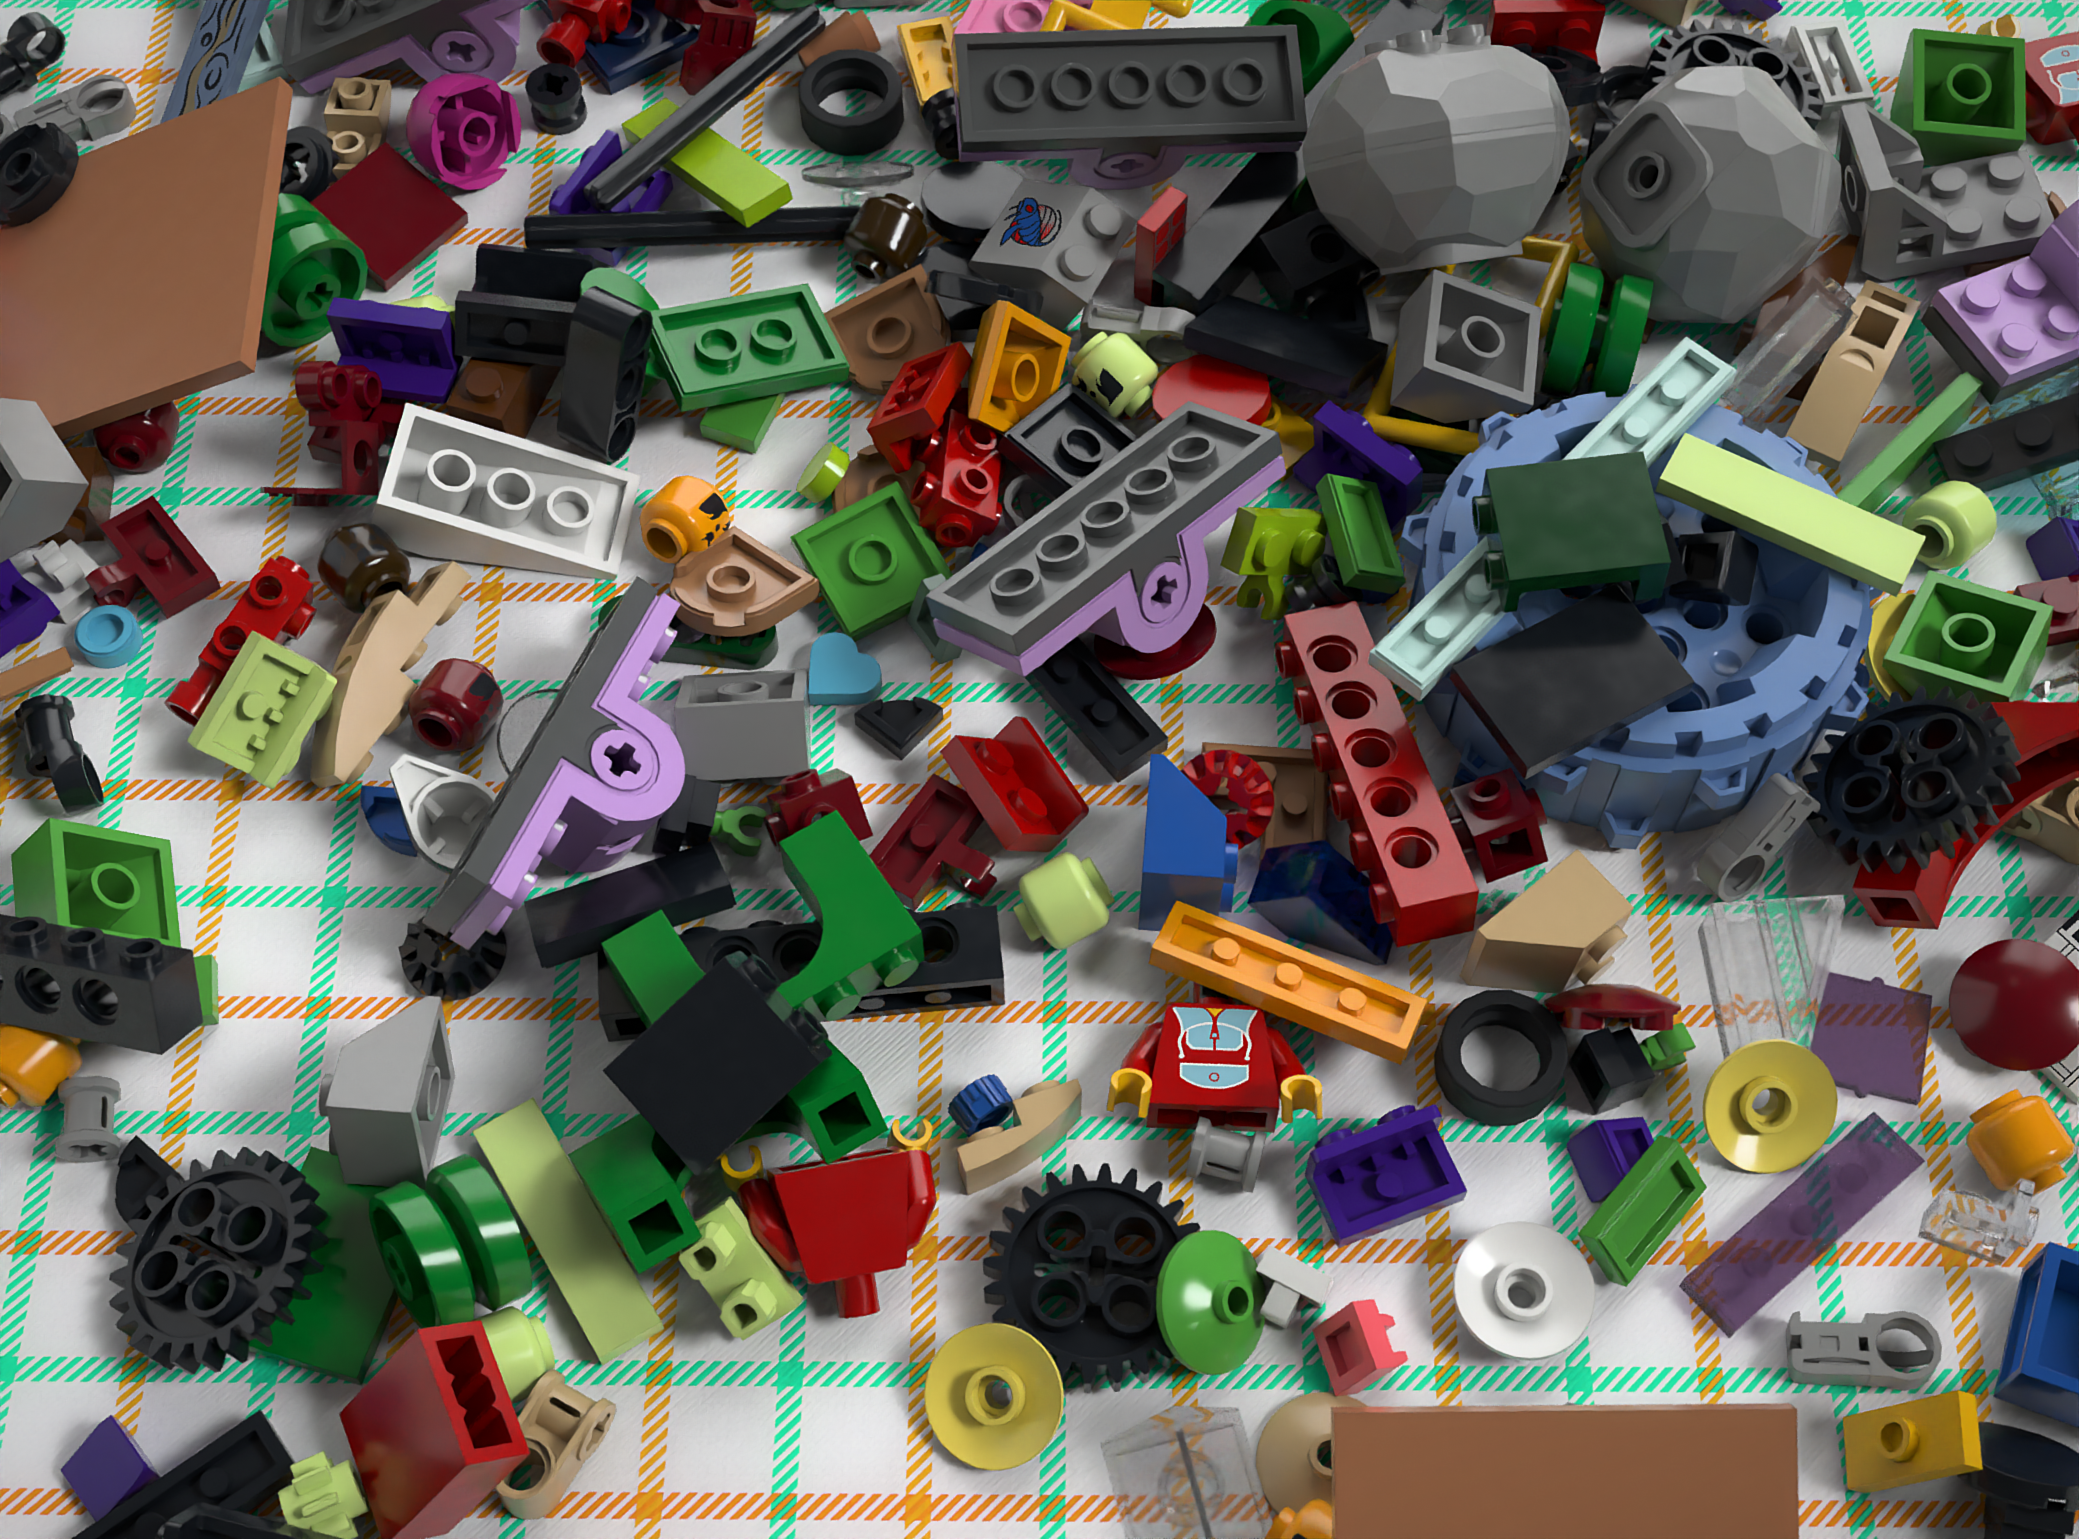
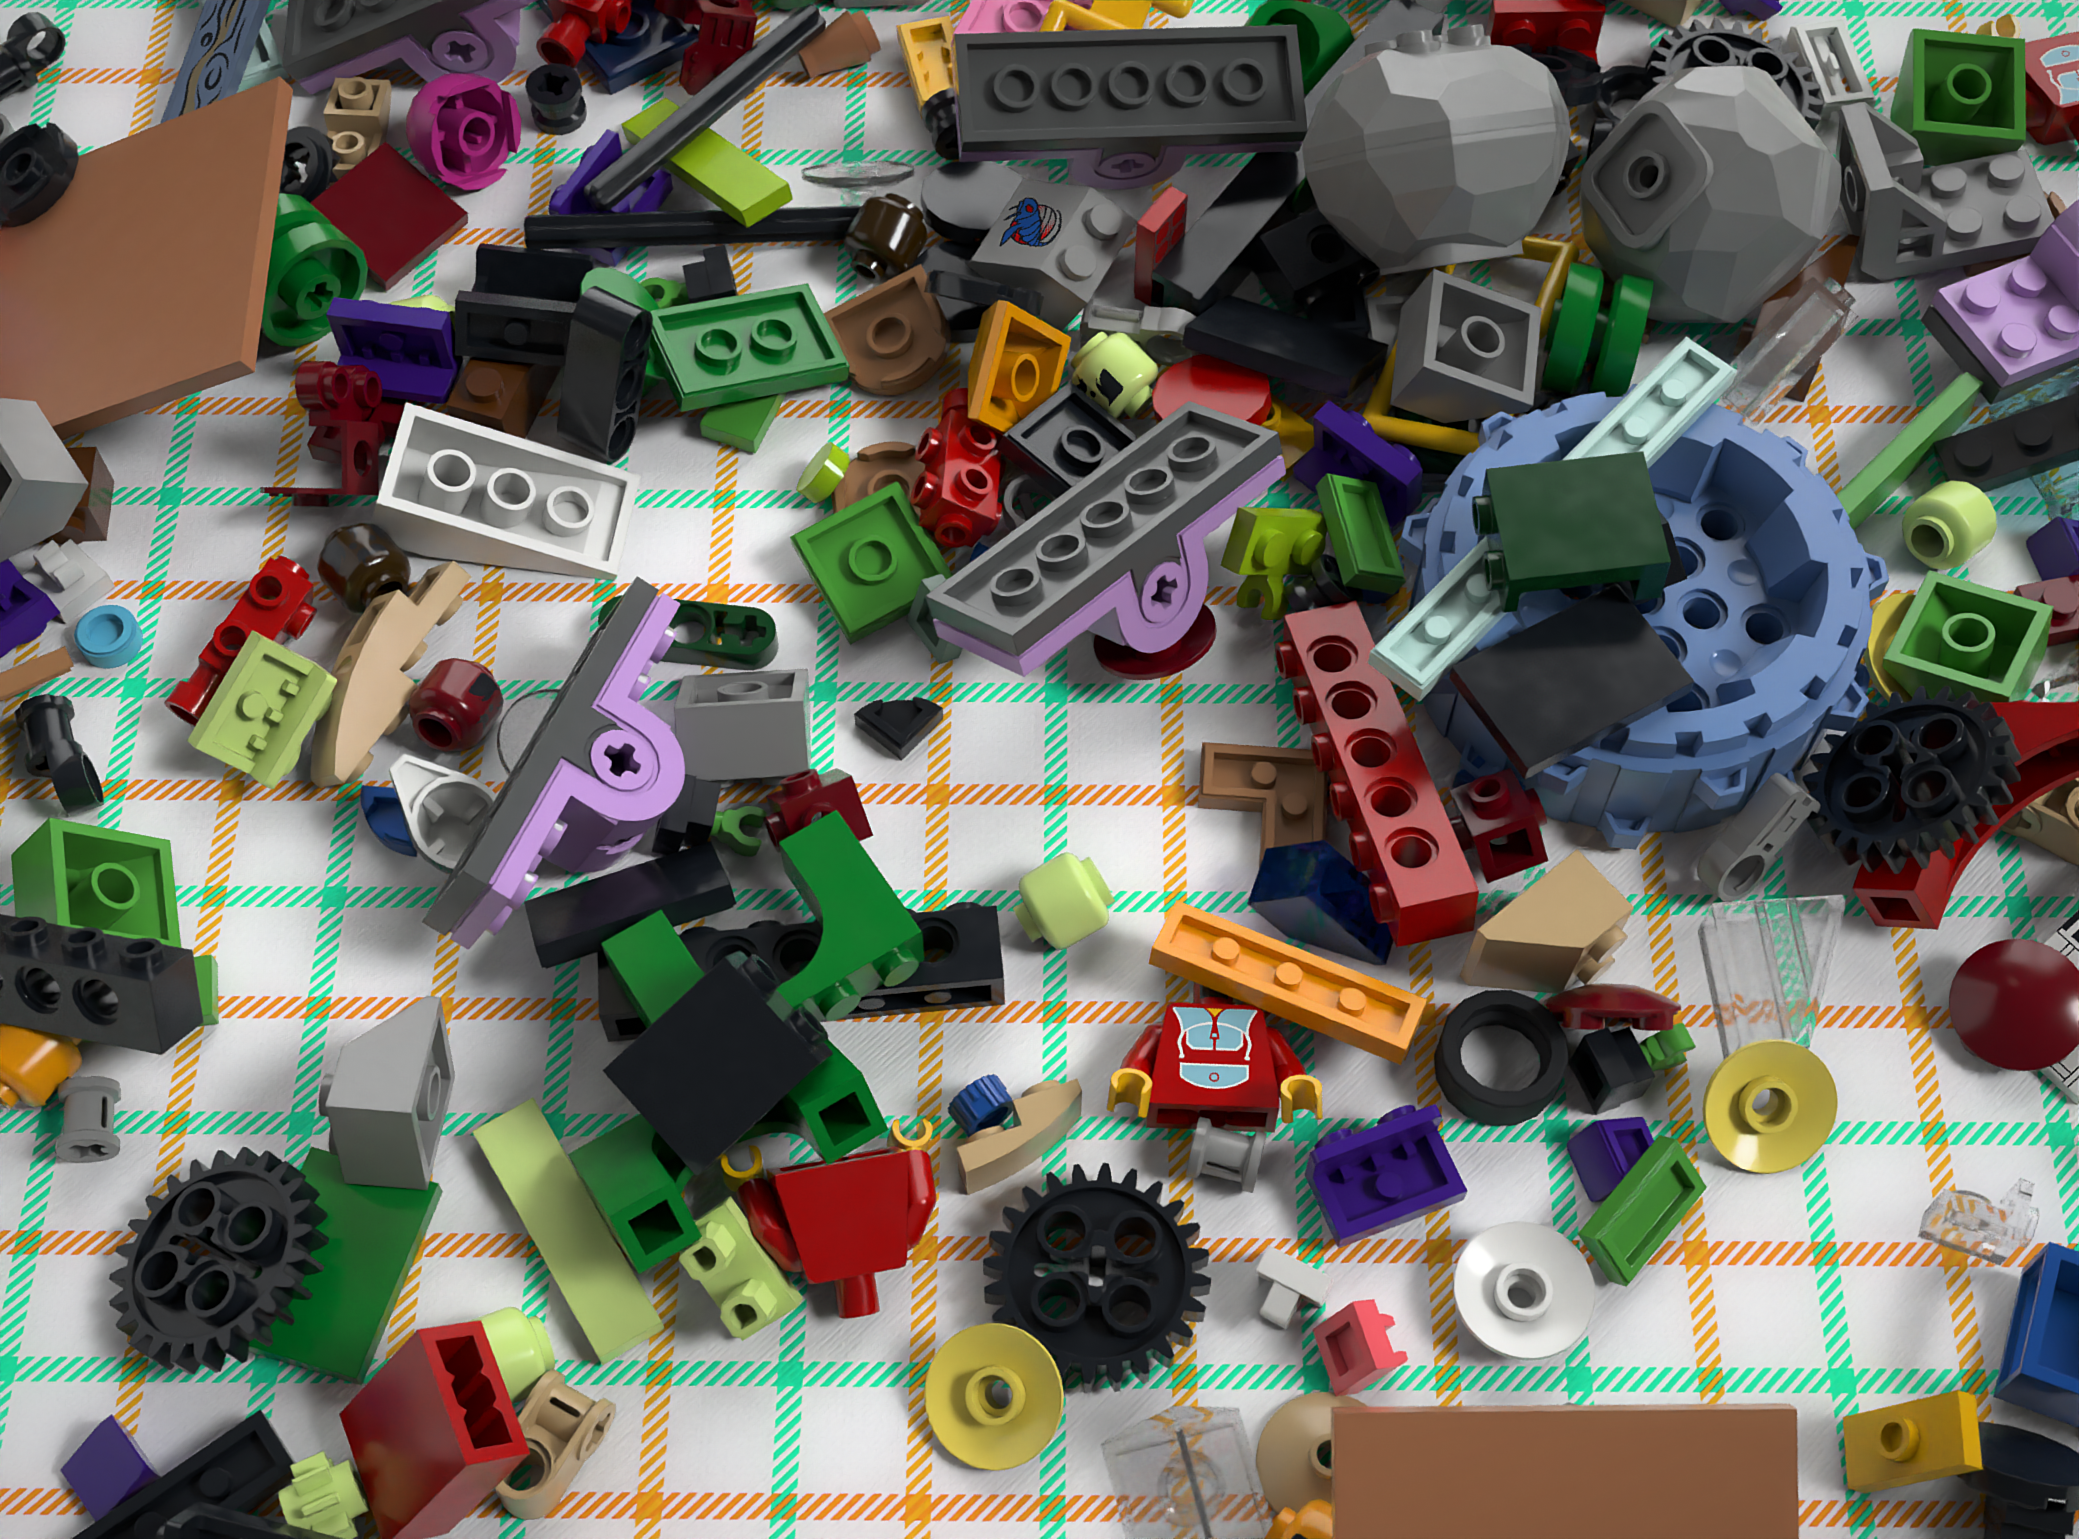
light grey piece [13,75,137,142] -> none
dark red plate [85,495,221,619] -> none
dark red head [93,401,180,472] -> none
black tile [115,1135,185,1235] -> none
green wheel [368,1154,532,1329] -> none
black gear [398,905,507,1001] -> none
light orange head [639,475,731,564] -> none
medium nougat tile [670,526,819,637] -> none
black tyre [798,49,904,156] -> none
medium azure tile [808,632,882,705] -> none
red bracket [866,341,973,474] -> none
dark red plate [869,773,997,911] -> none
red bracket [940,716,1089,852] -> none
black plate [1024,636,1168,783] -> none
blue slope [1138,754,1238,931] -> none
bright green dish [1156,1230,1266,1375] -> none
red gear [1181,749,1274,850] -> none
yellowish green tile [1655,433,1926,597] -> none
black slope [1669,531,1759,606] -> none
clear purple tile [1679,1111,1925,1339] -> none
tan slope [1785,279,1921,470] -> none
light grey piece [1786,1311,1942,1391] -> none
clear purple piece [1810,970,1932,1106] -> none
light orange head [1966,1089,2075,1197] -> none
none -> black piece [640,245,738,309]

